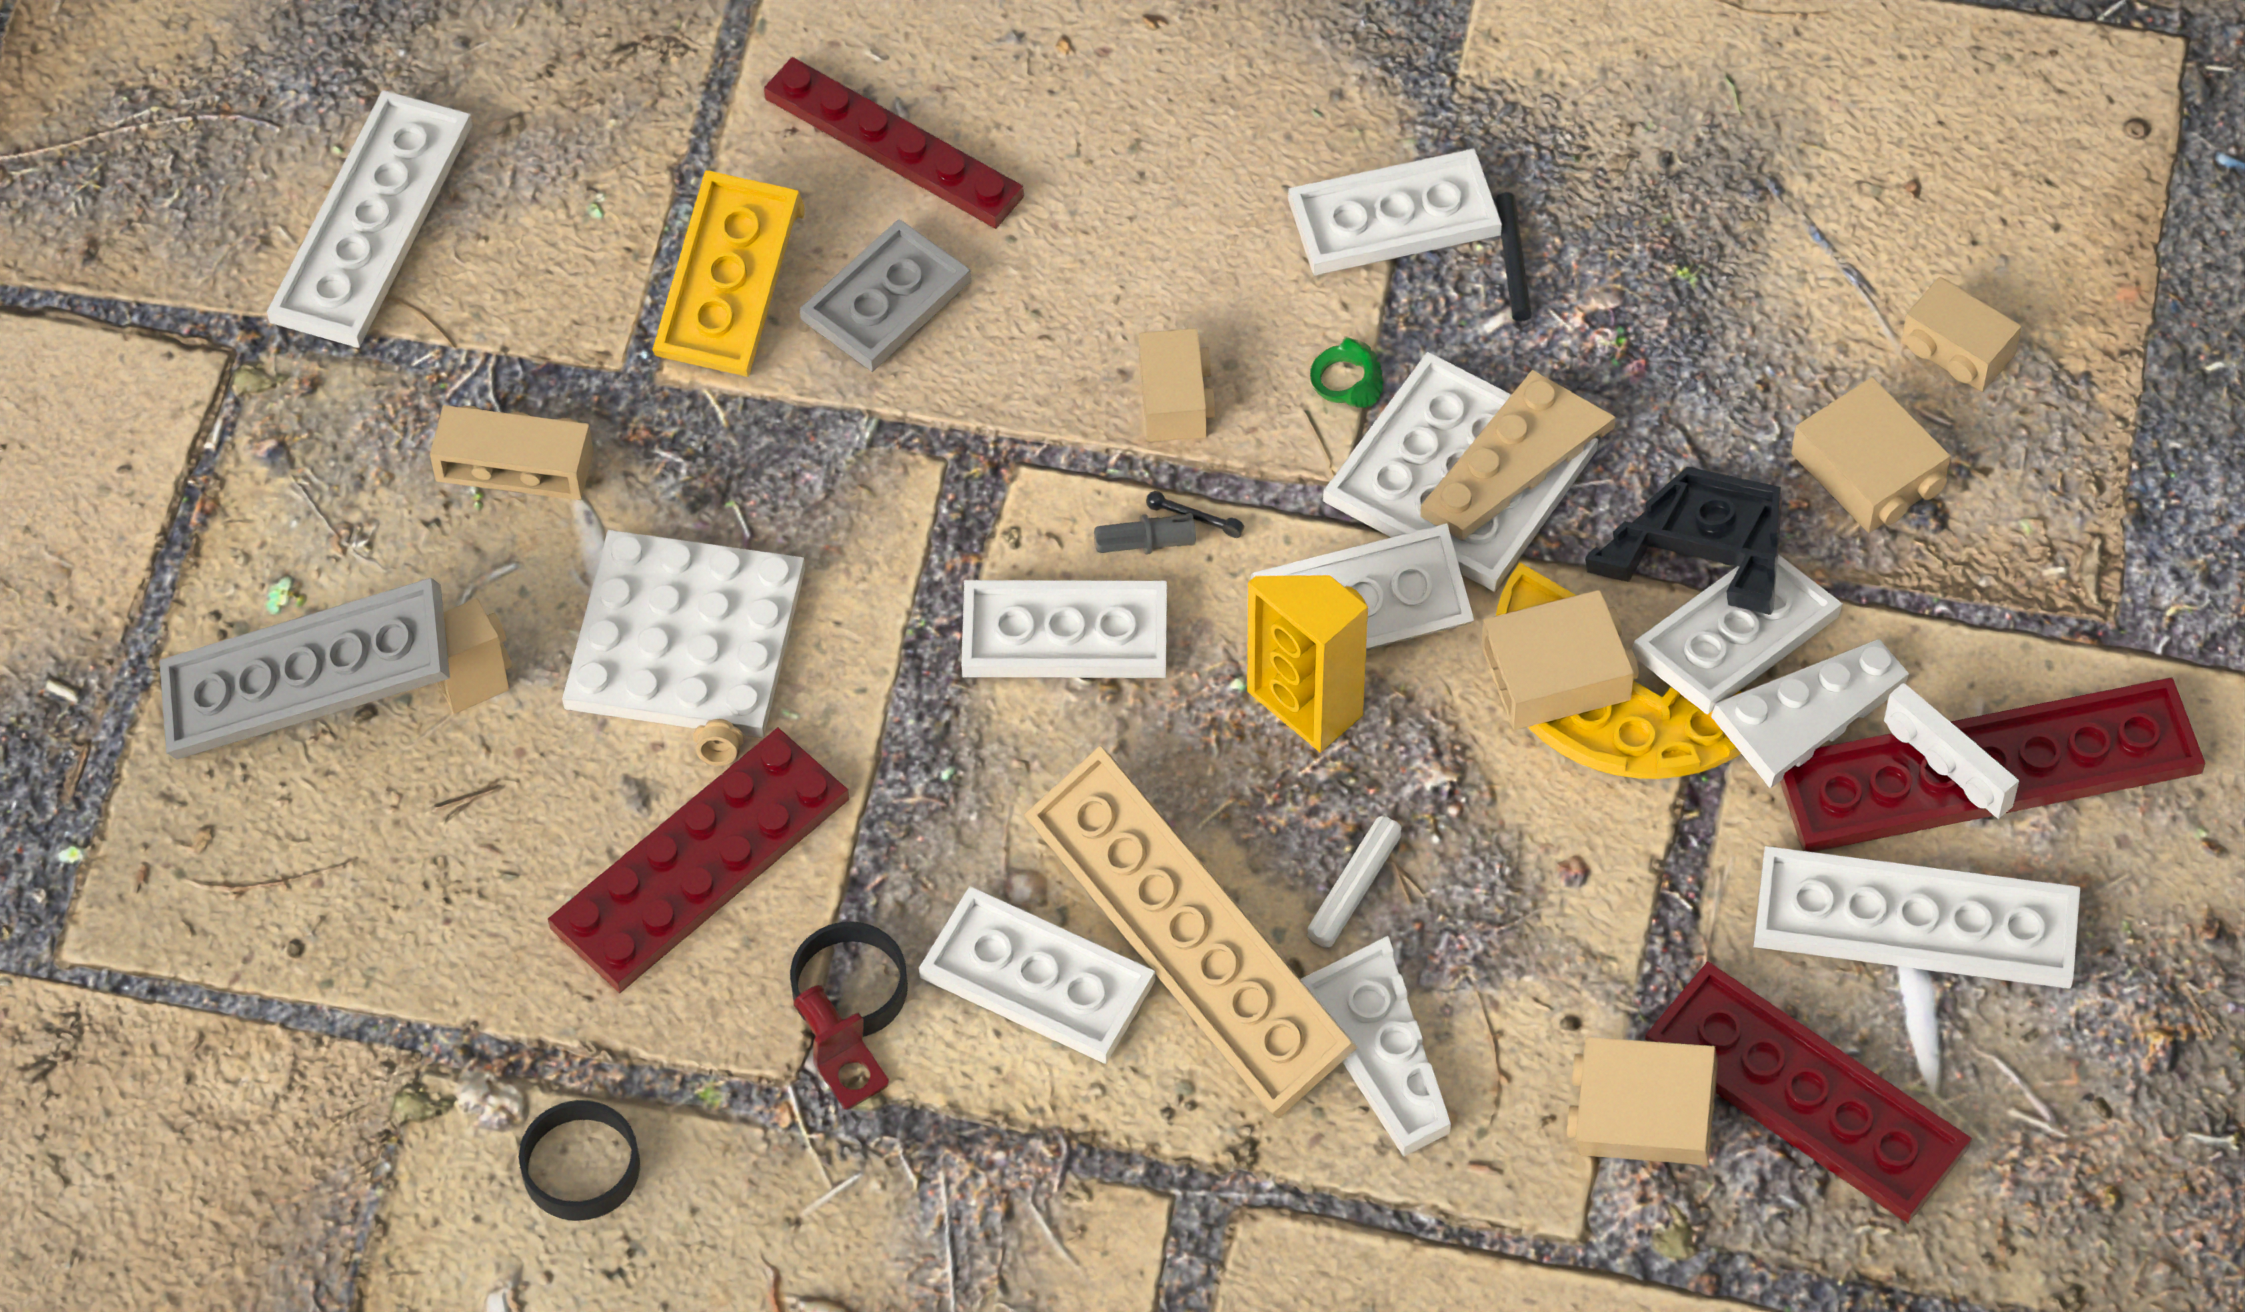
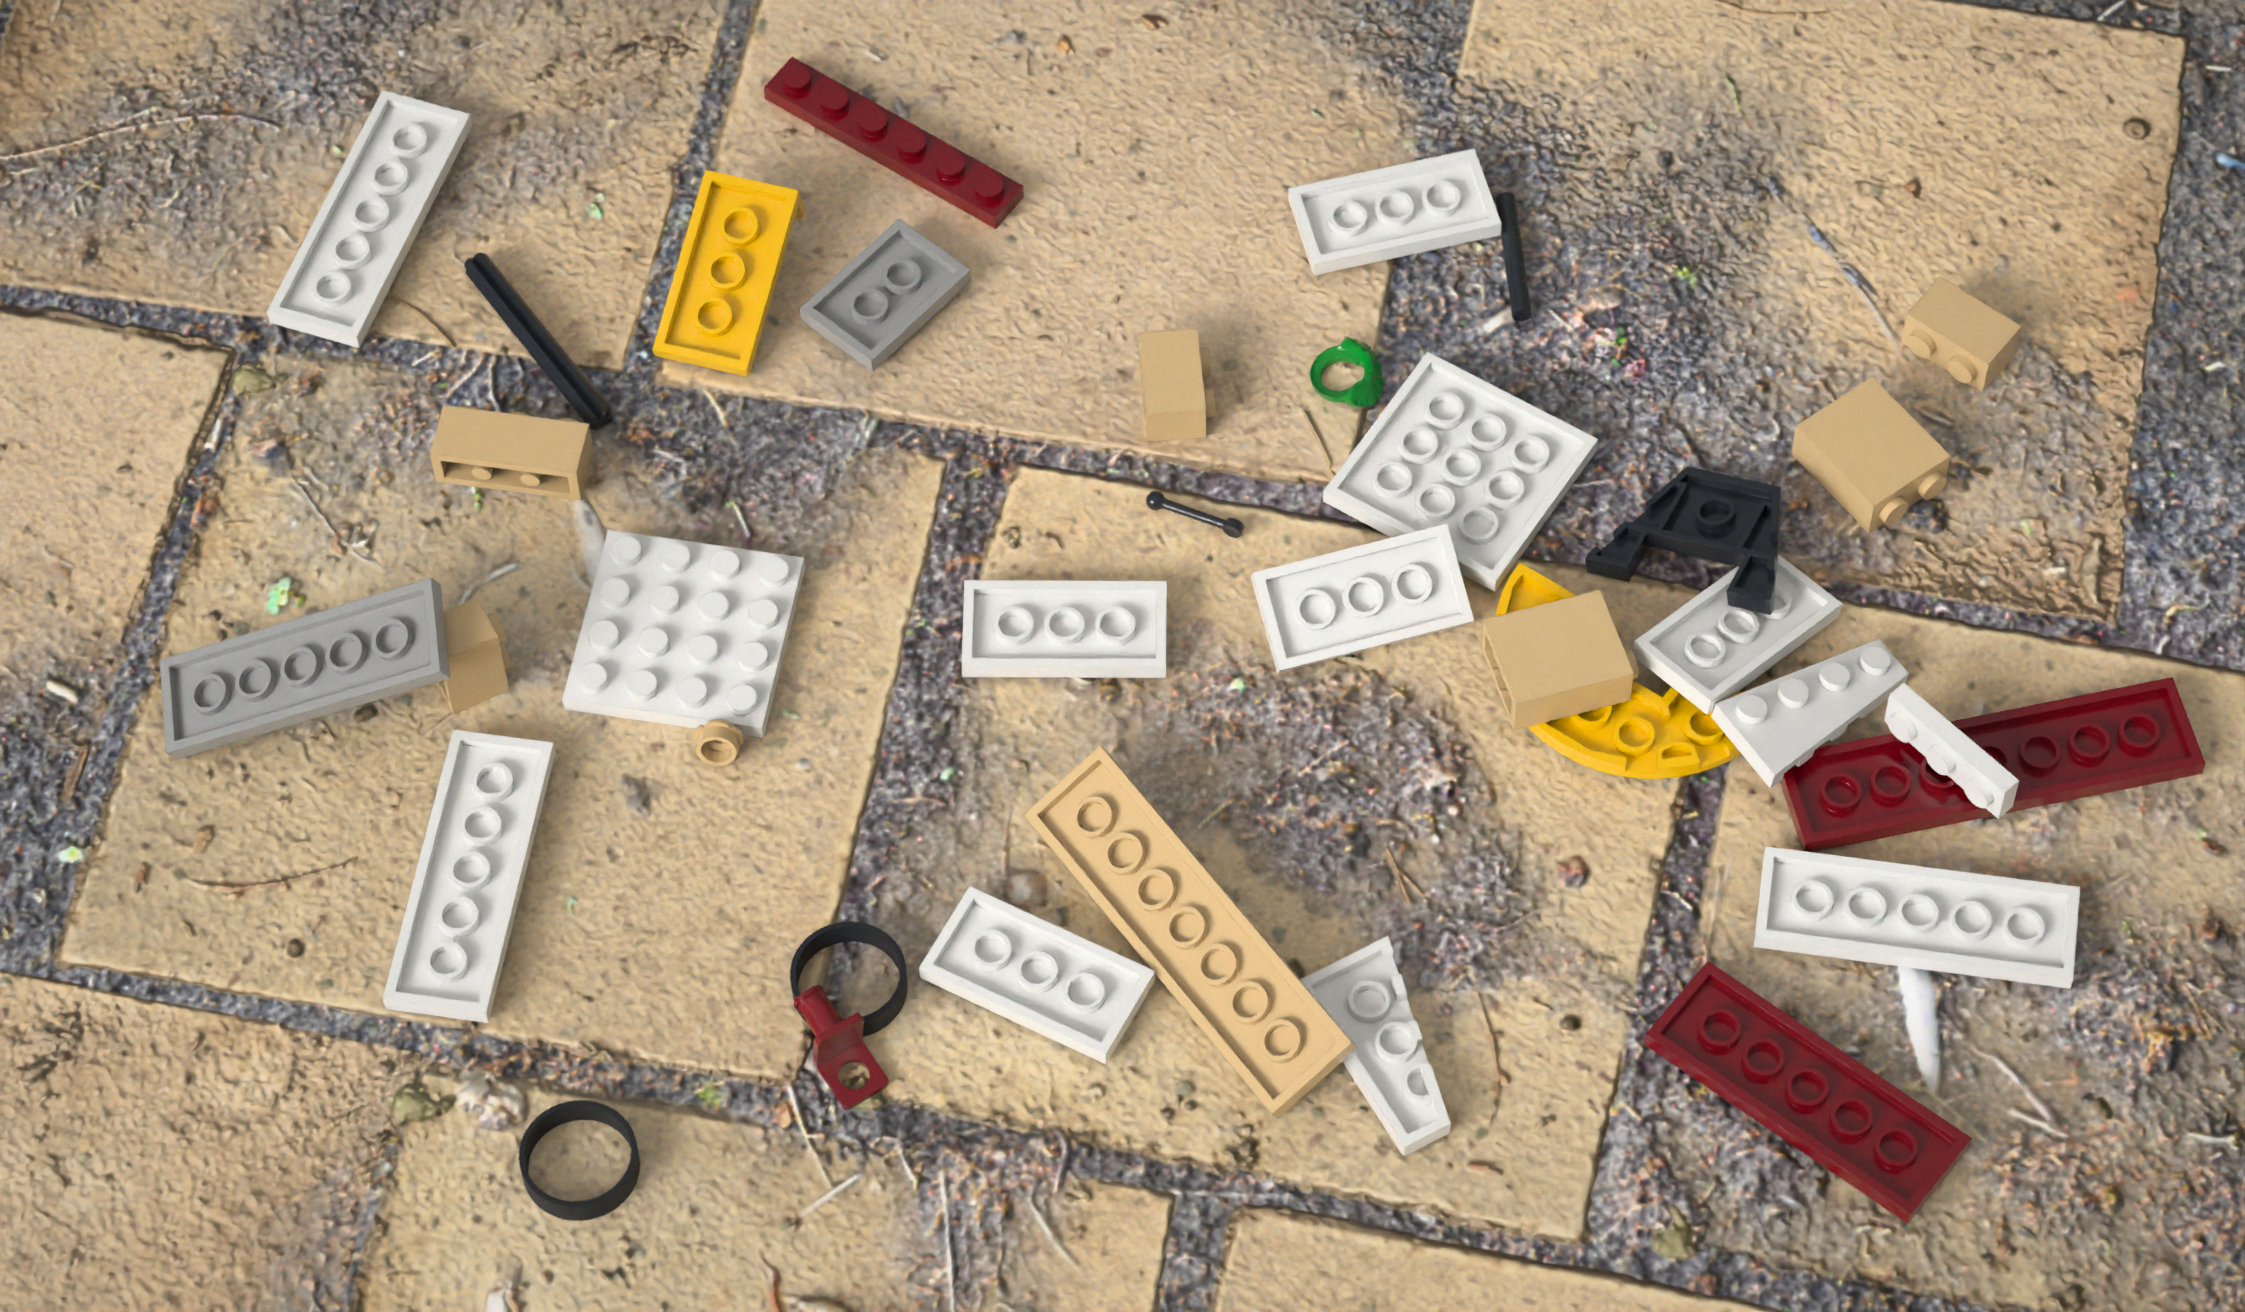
dark red plate [548,727,849,993] -> none
dark grey axle [1094,513,1196,555] -> none
yellow slope [1247,575,1368,753] -> none
white axle [1308,816,1401,948] -> none
tan wing [1420,370,1616,541] -> none
tan brick [1567,1037,1718,1165] -> none
none -> white plate [383,729,556,1023]
none -> black axle [464,252,612,430]

